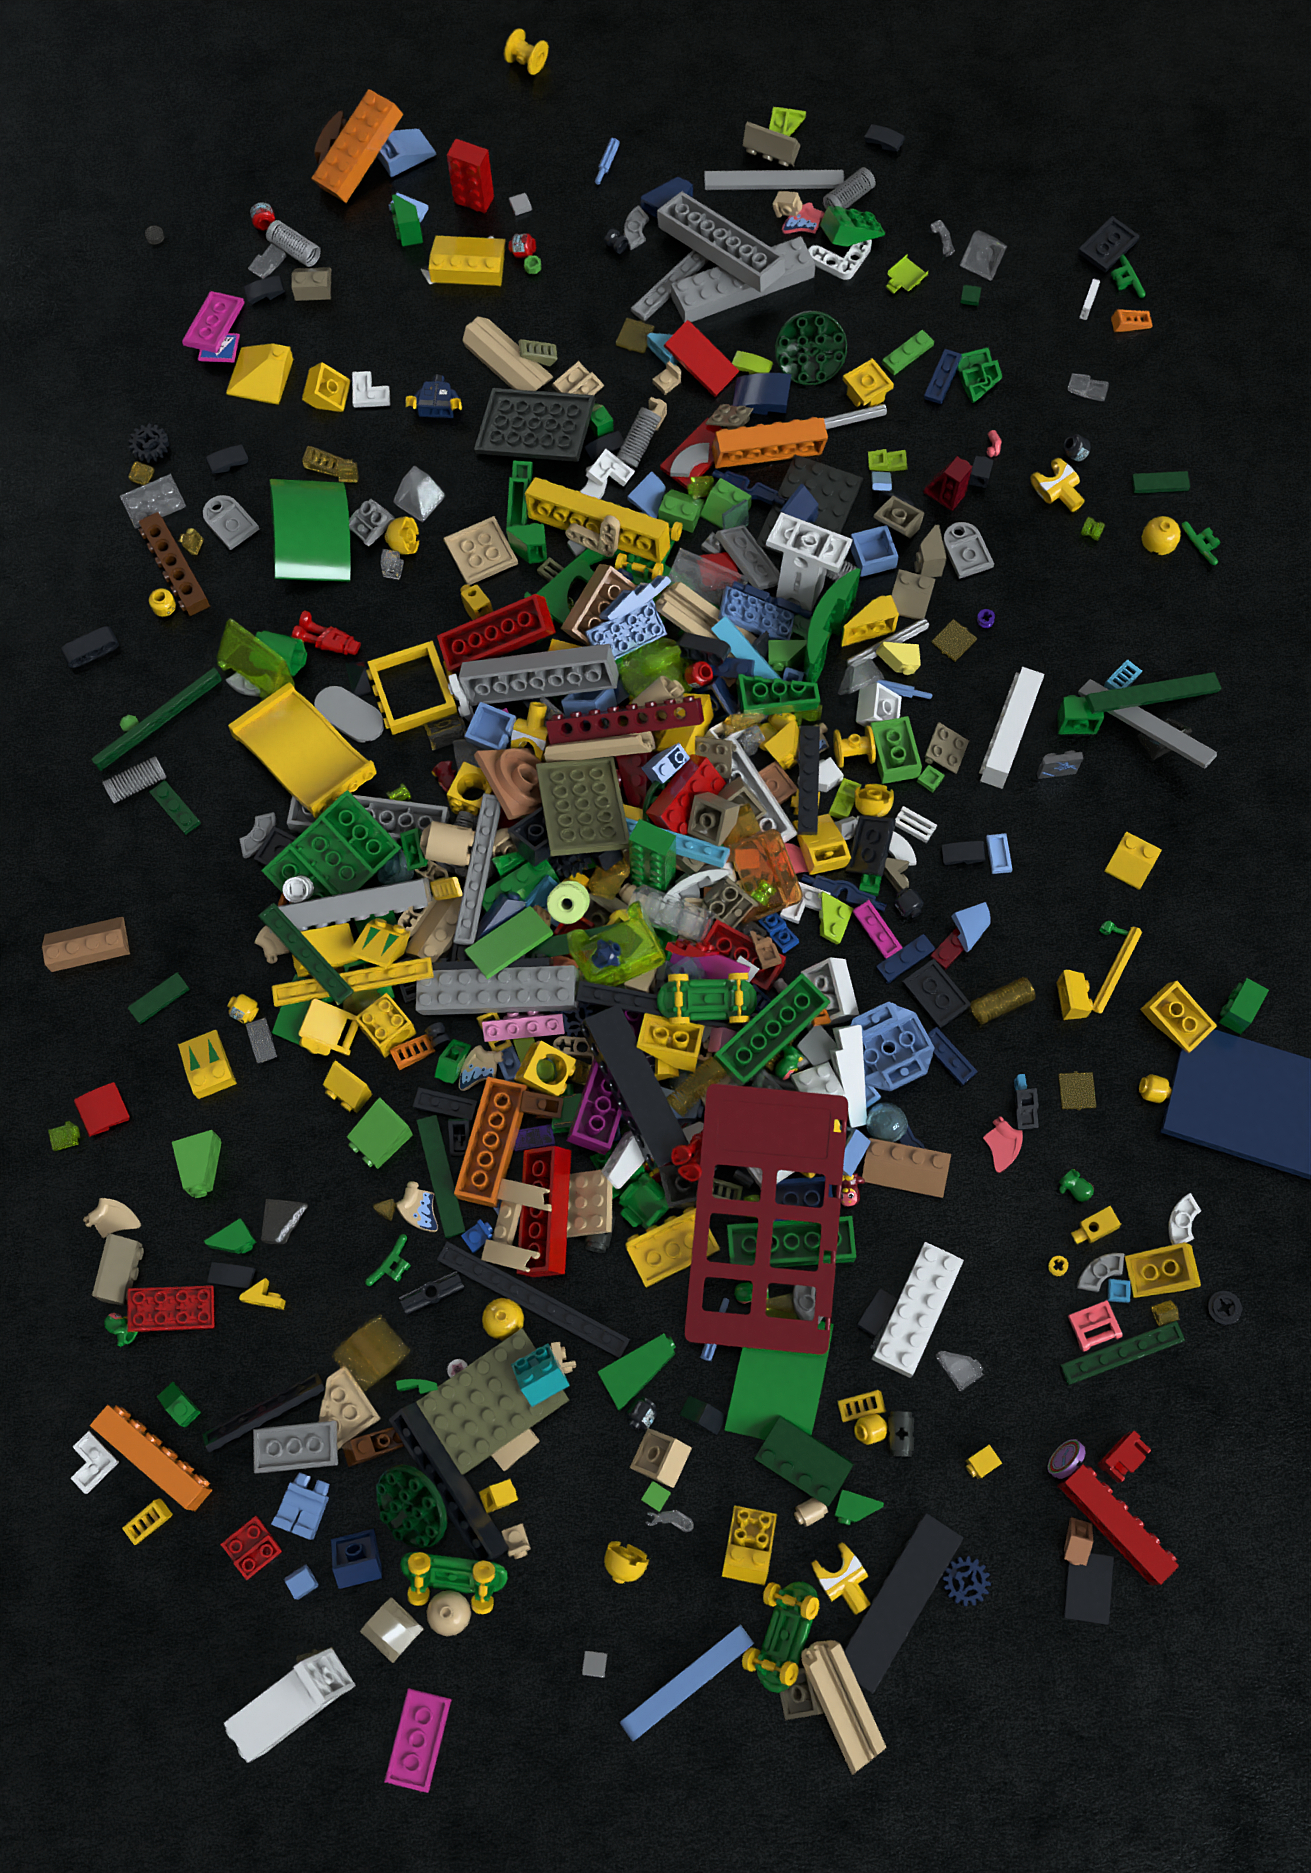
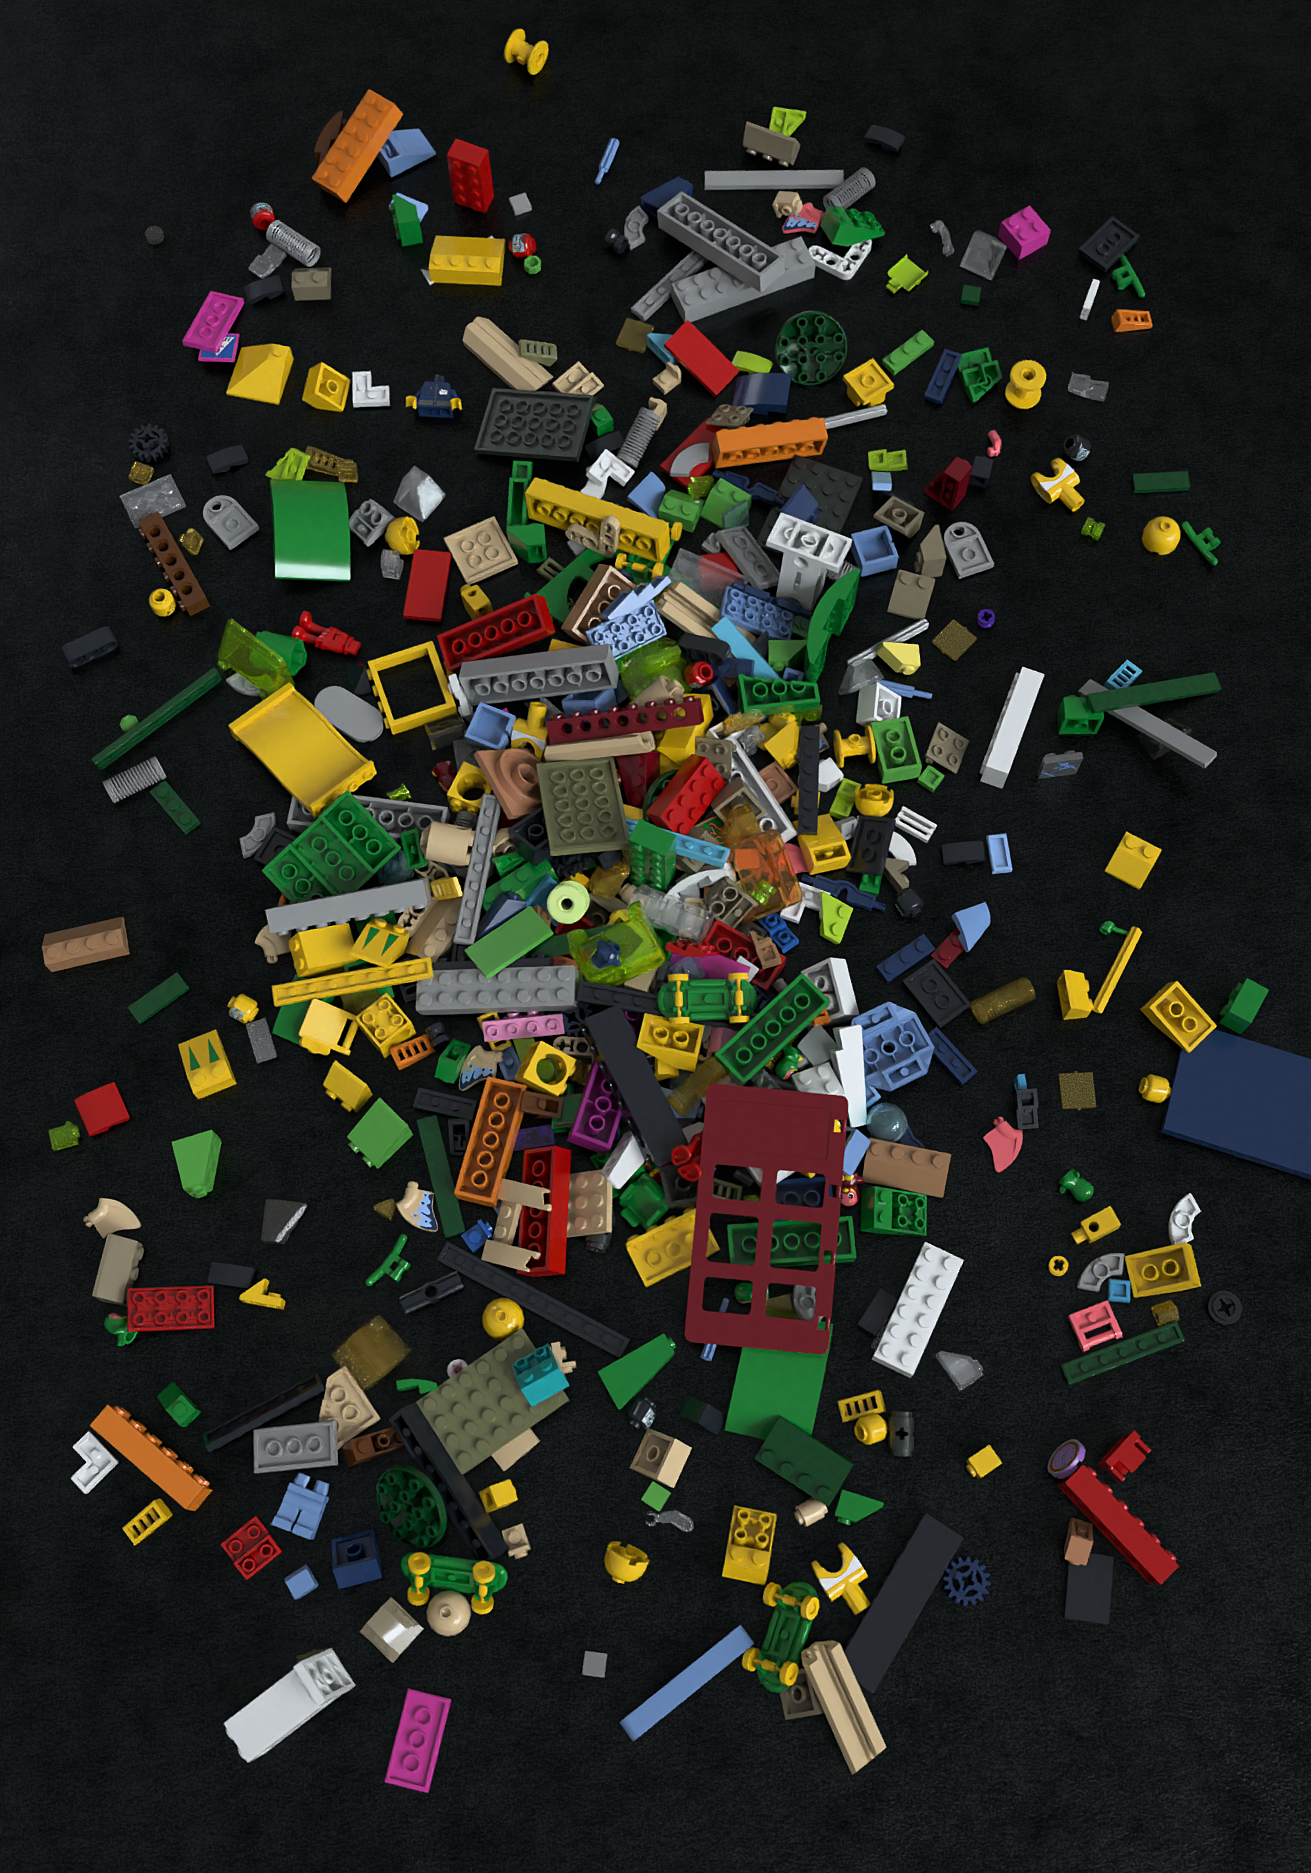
green slope [204,1218,257,1254] -> none
dark green tile [258,903,354,1005] -> none
white wheel [283,876,314,903] -> none
medium blue slope [642,743,690,784] -> none
dark tan slope [687,792,740,847] -> none
yellow slope [840,595,899,647] -> none
dark pink tile [852,900,903,959] -> none
none -> lime wing [266,448,310,480]
none -> red tile [403,549,452,622]
none -> green slope [860,1186,927,1236]
none -> dark pink brick [998,206,1051,260]
none -> yellow hose [1005,360,1046,409]

